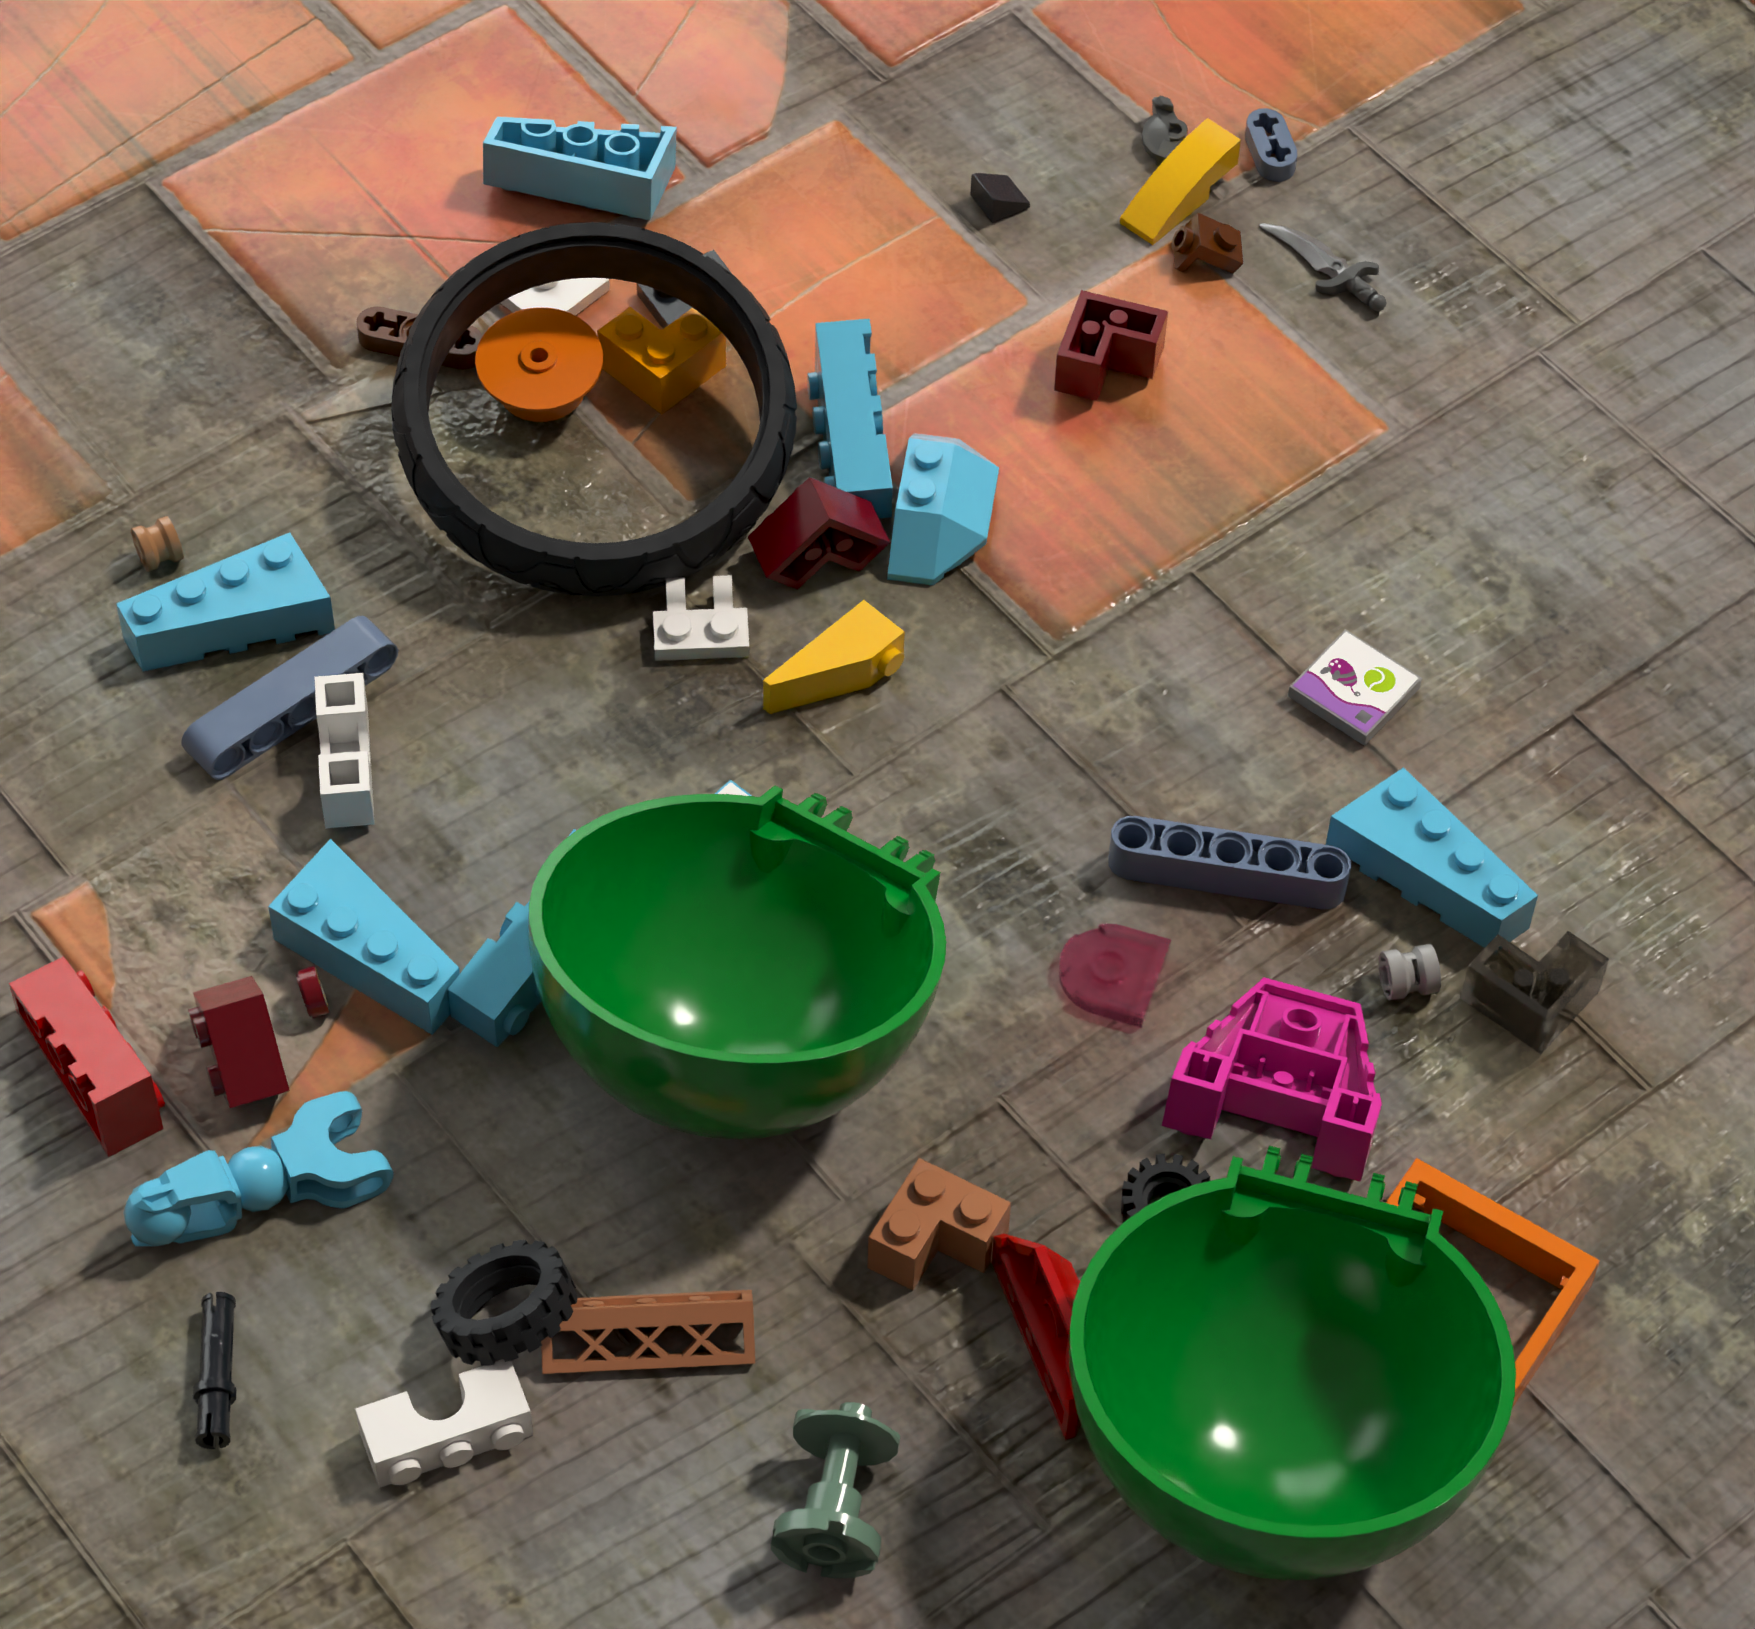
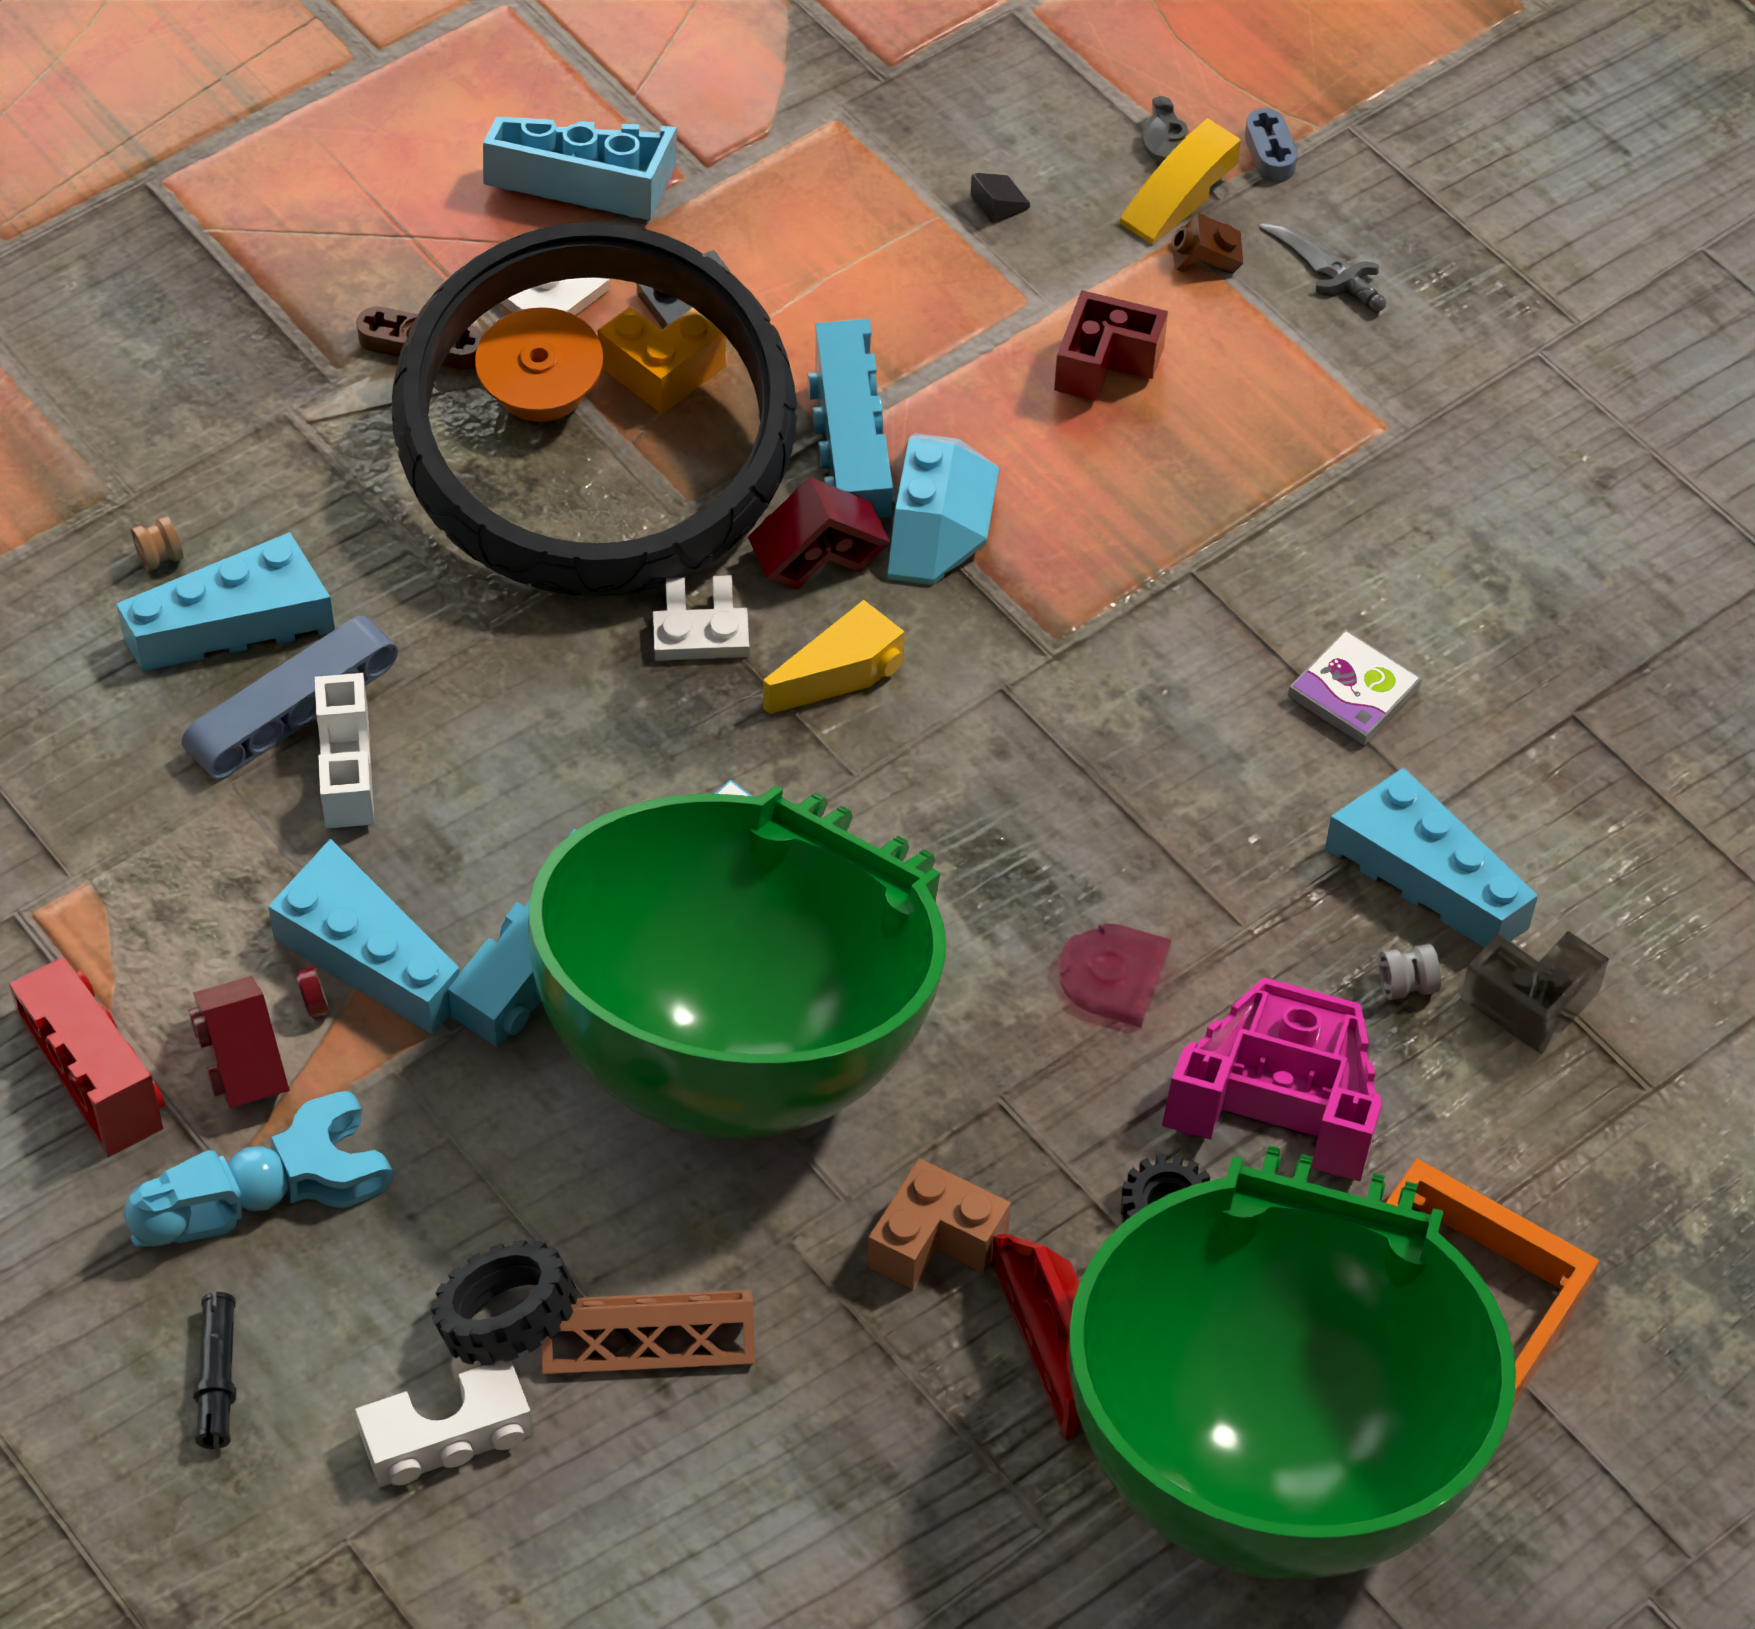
sand green piece [771,1402,900,1579] -> none
sand blue beam [1108,816,1351,909] -> none

